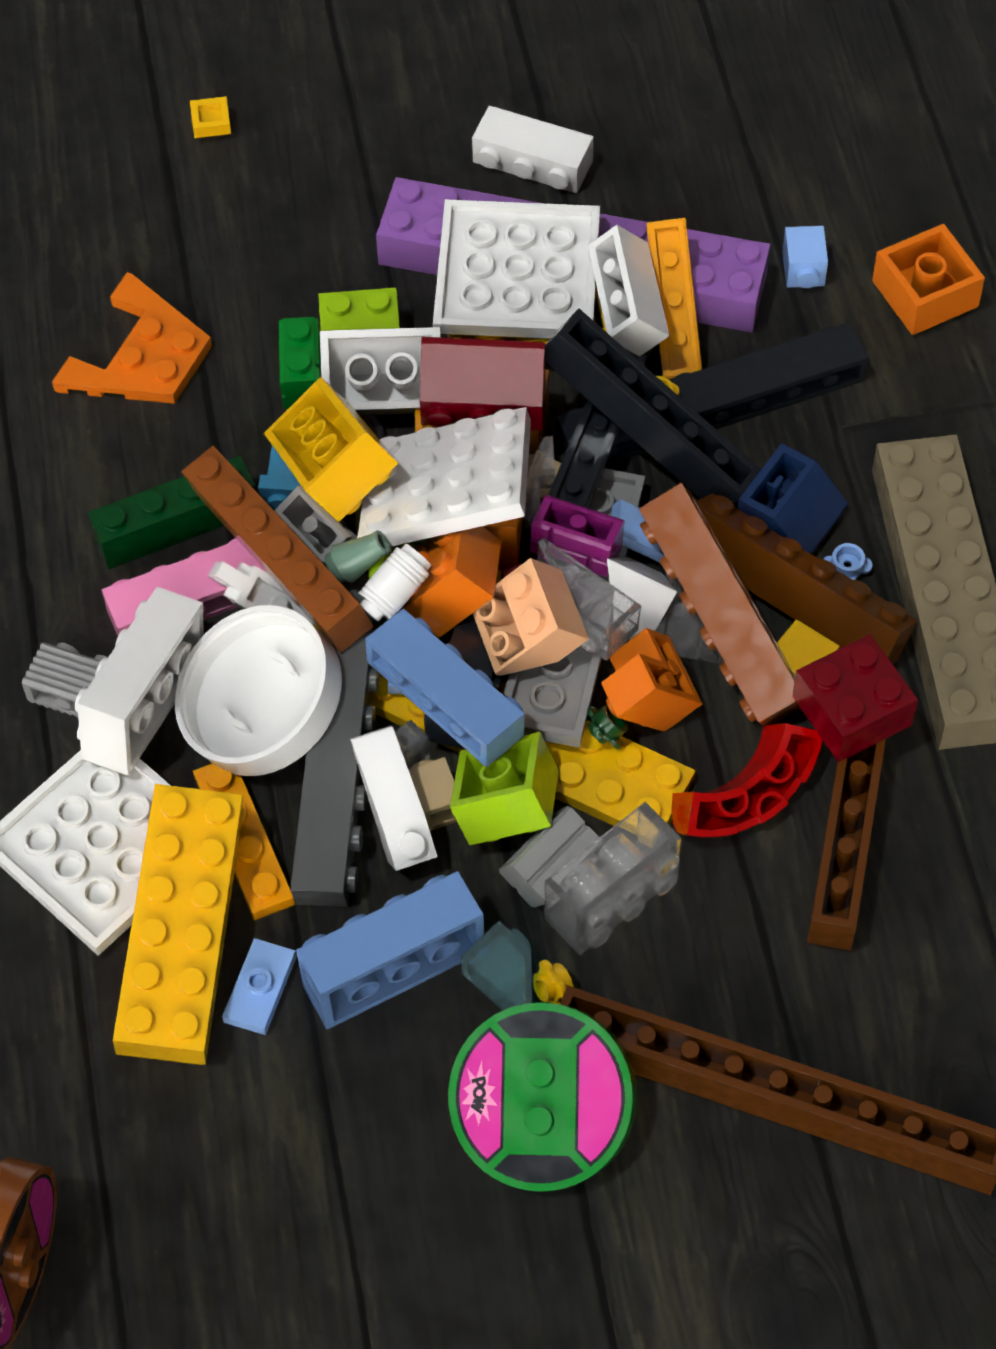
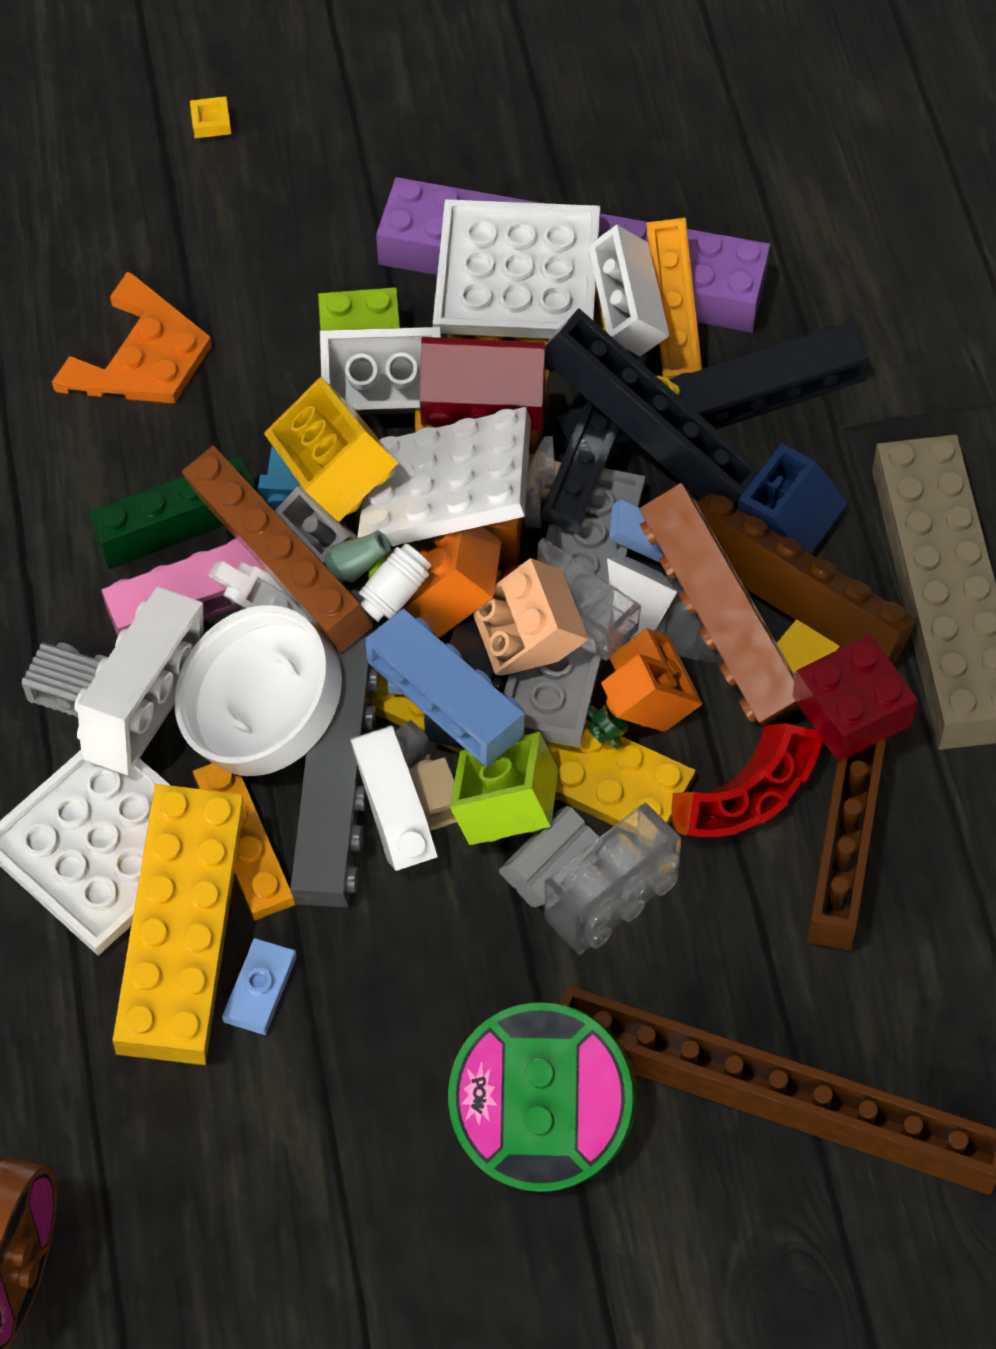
green brick [279,317,321,409] -> none
medium blue brick [296,871,485,1030] -> none
clear light blue slope [461,921,532,1010] -> none
white brick [472,105,593,193] -> none
magenta brick [530,495,625,578] -> none
yellow plate [533,959,573,1004] -> none
light blue brick [782,226,828,288] -> none
light blue plate [824,543,872,580] -> none
orange brick [872,223,985,336] -> none

